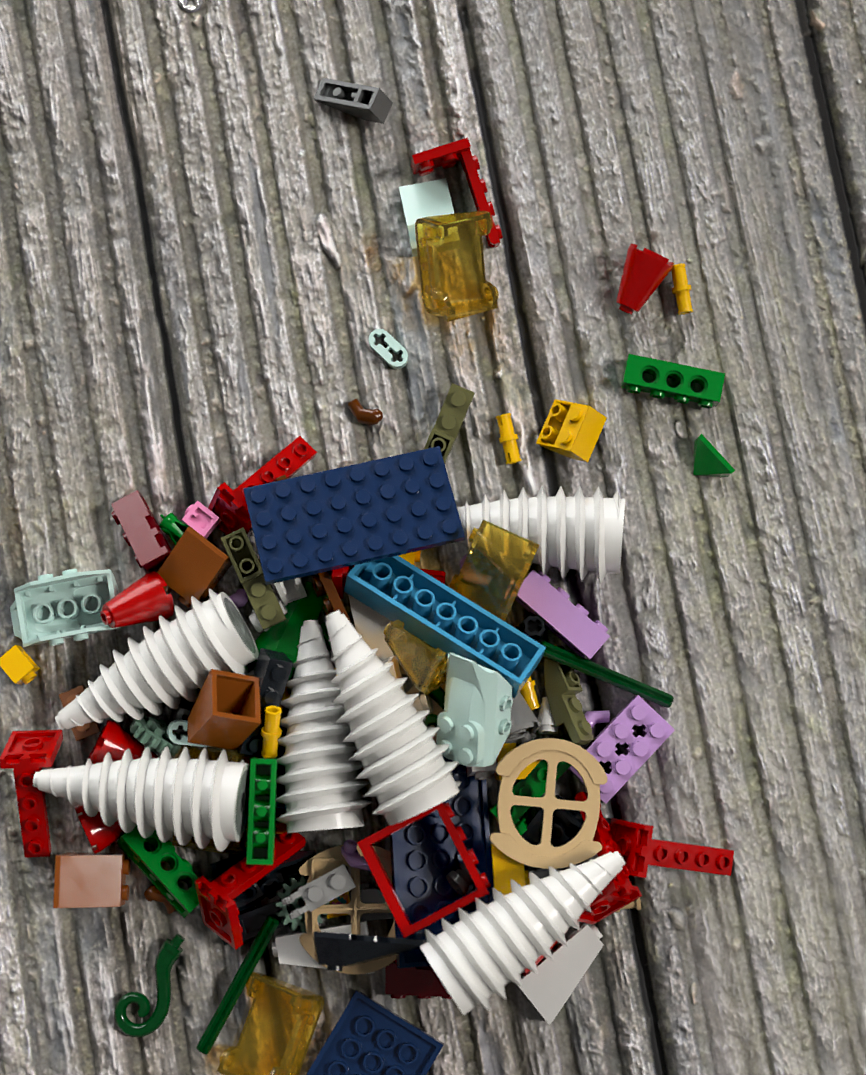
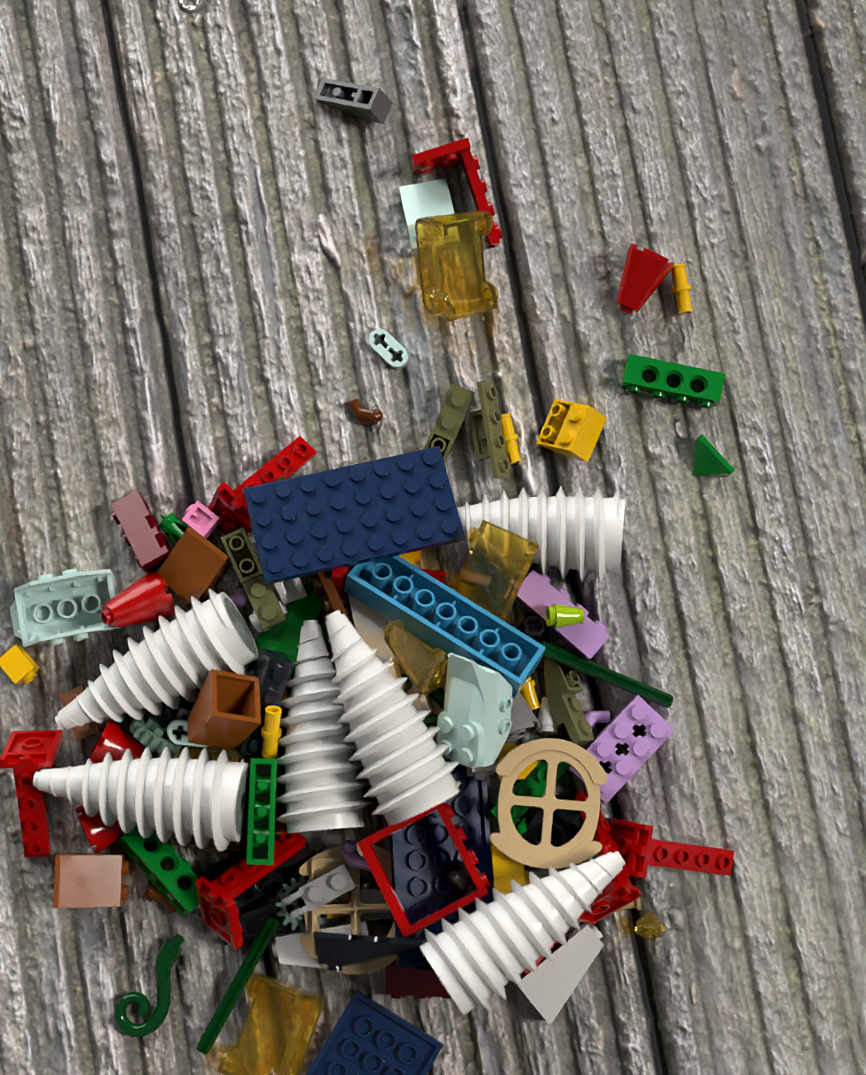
none -> olive bracket [468,381,510,479]
none -> lime cone [545,603,584,629]
none -> clear yellow piece [634,912,666,940]

